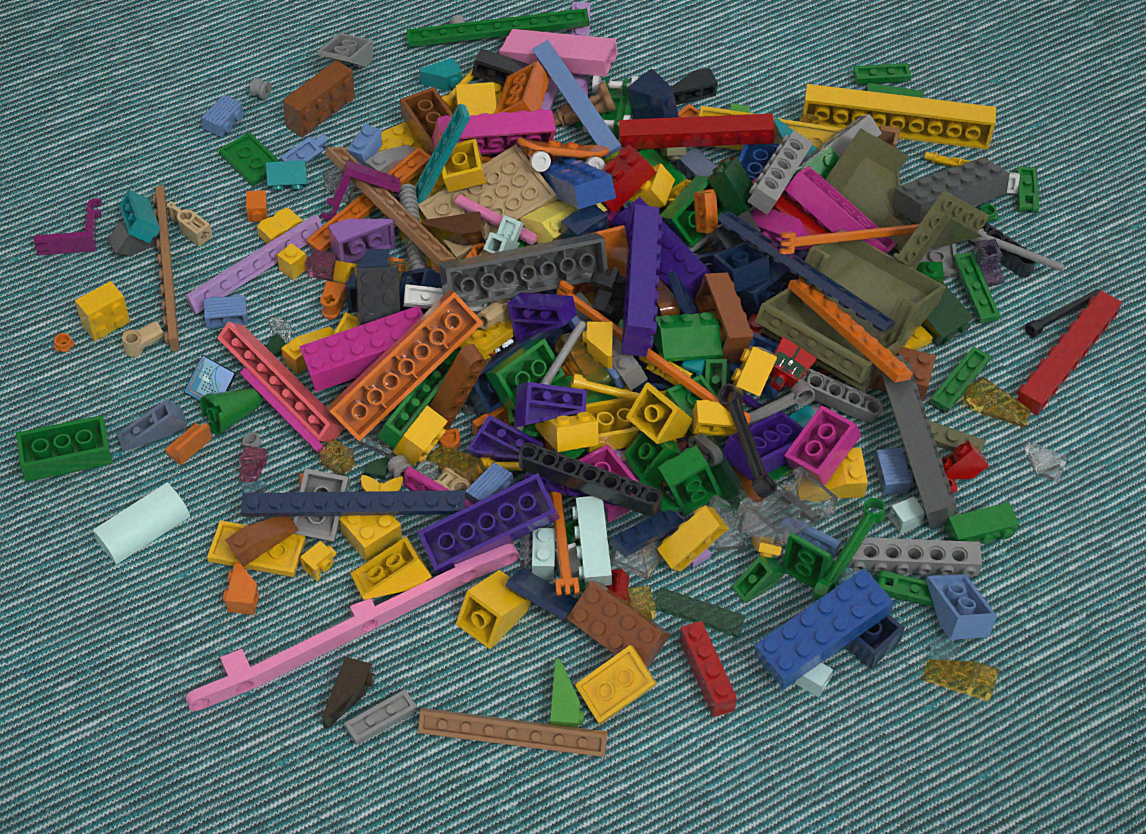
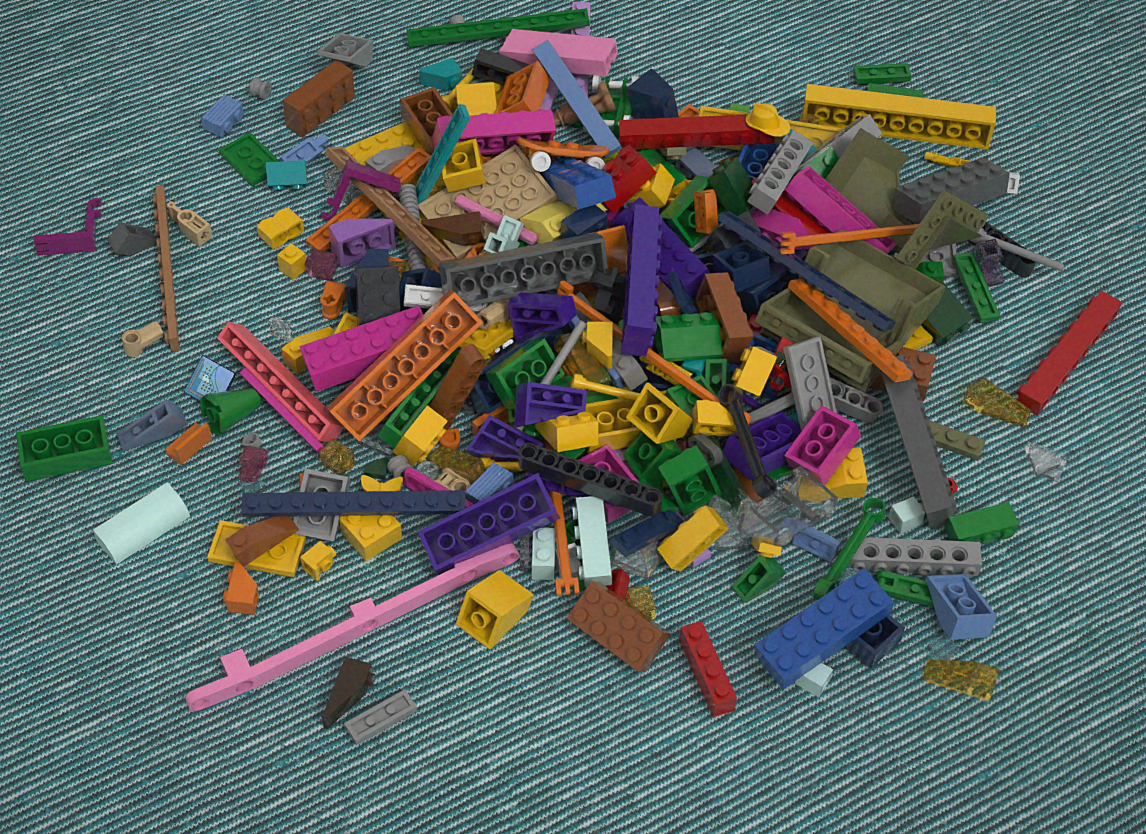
orange plate [54,333,74,352] -> none
yellow brick [75,281,130,341] -> none
teal brick [119,190,160,243] -> none
lavender plate [185,214,322,314] -> none
medium blue brick [204,294,248,329] -> none
orange brick [246,190,268,222] -> none
dark green tile [268,333,286,357] -> none
yellow panel [333,261,358,283] -> none
medium blue brick [347,124,382,166] -> none
yellow slope [350,536,432,600] -> none
medium nougat plate [418,708,608,757] -> none
dark blue tile [505,567,578,620] -> none
bright green slope [550,658,584,728] -> none
yellow plate [575,645,657,724] -> none
clear green tile [653,587,746,638] -> none
black slope [671,68,718,105] -> none
green slope [782,532,835,589] -> none
medium blue brick [874,447,913,495] -> none
medium nougat panel [879,125,900,148] -> none
green plate [930,346,991,413] -> none
red slope [942,440,989,479] -> none
green plate [978,204,999,223] -> none
green plate [1016,166,1039,213] -> none
black piece [1025,289,1100,338] -> none
none -> yellow piece [746,103,791,137]
none -> light grey tile [783,336,837,430]

